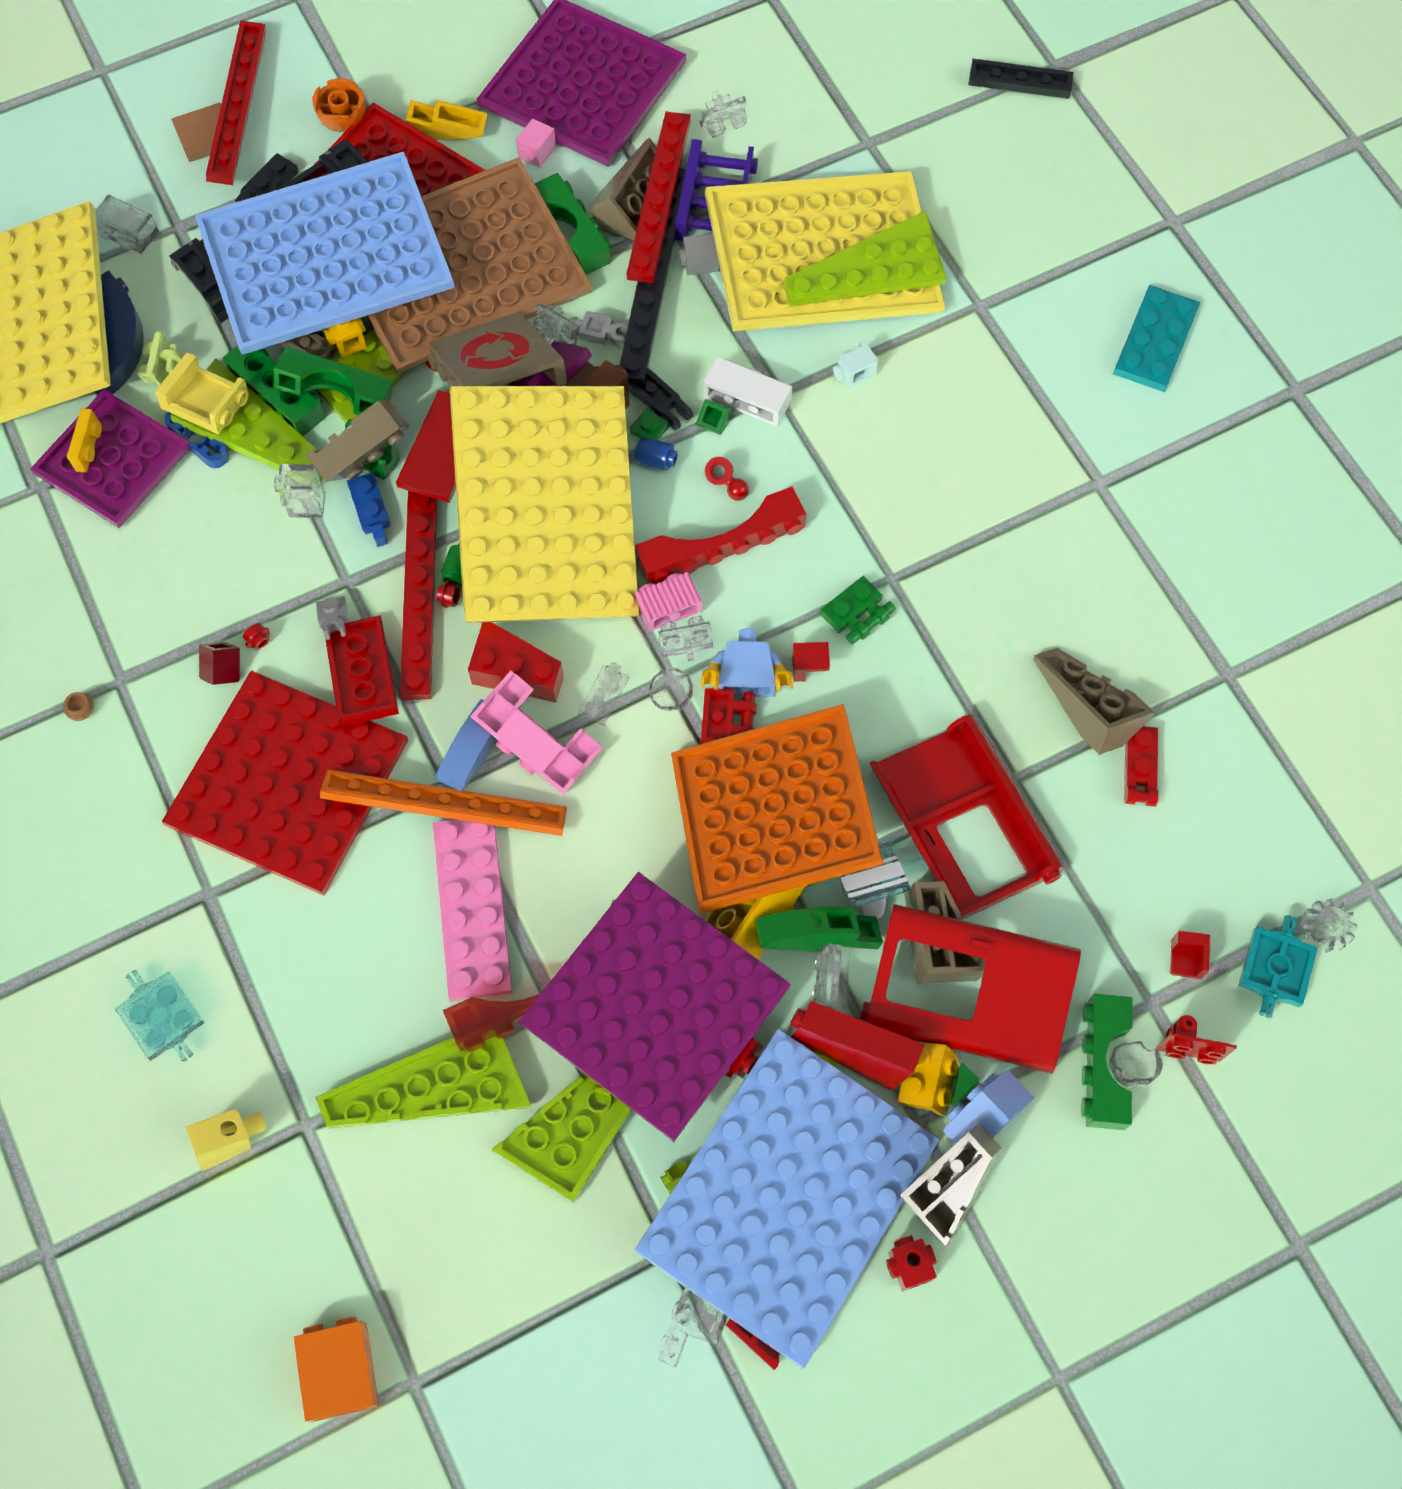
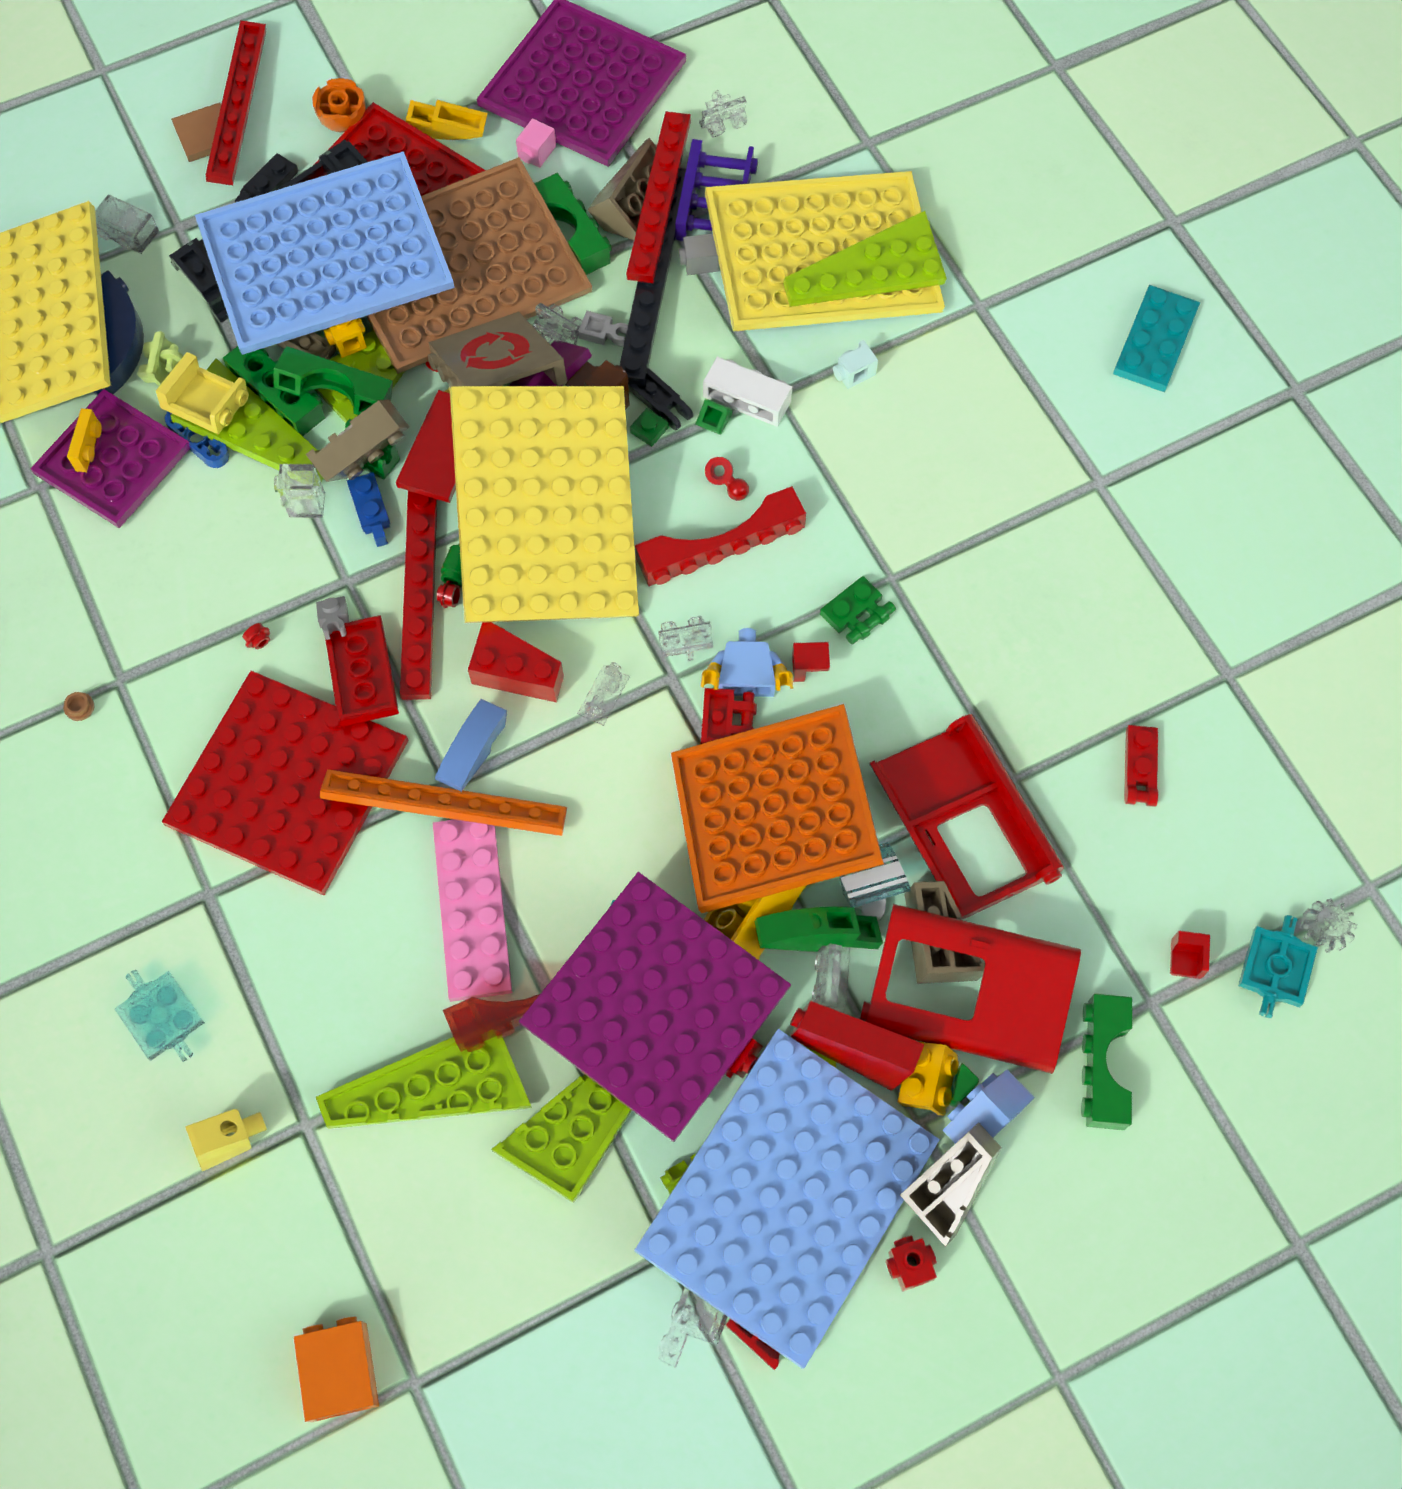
dark red panel [199,642,240,685] -> none
bright pink bracket [470,670,603,795] -> none
blue brick [634,438,678,471] -> none
bright pink brick [635,572,702,632] -> none
clear hair [649,668,694,712] -> none
black plate [968,58,1074,99] -> none
dark tan wedge [1033,648,1154,755] -> none
clear hair [1109,1041,1163,1089] -> none
red hinge [1156,1015,1237,1065] -> none

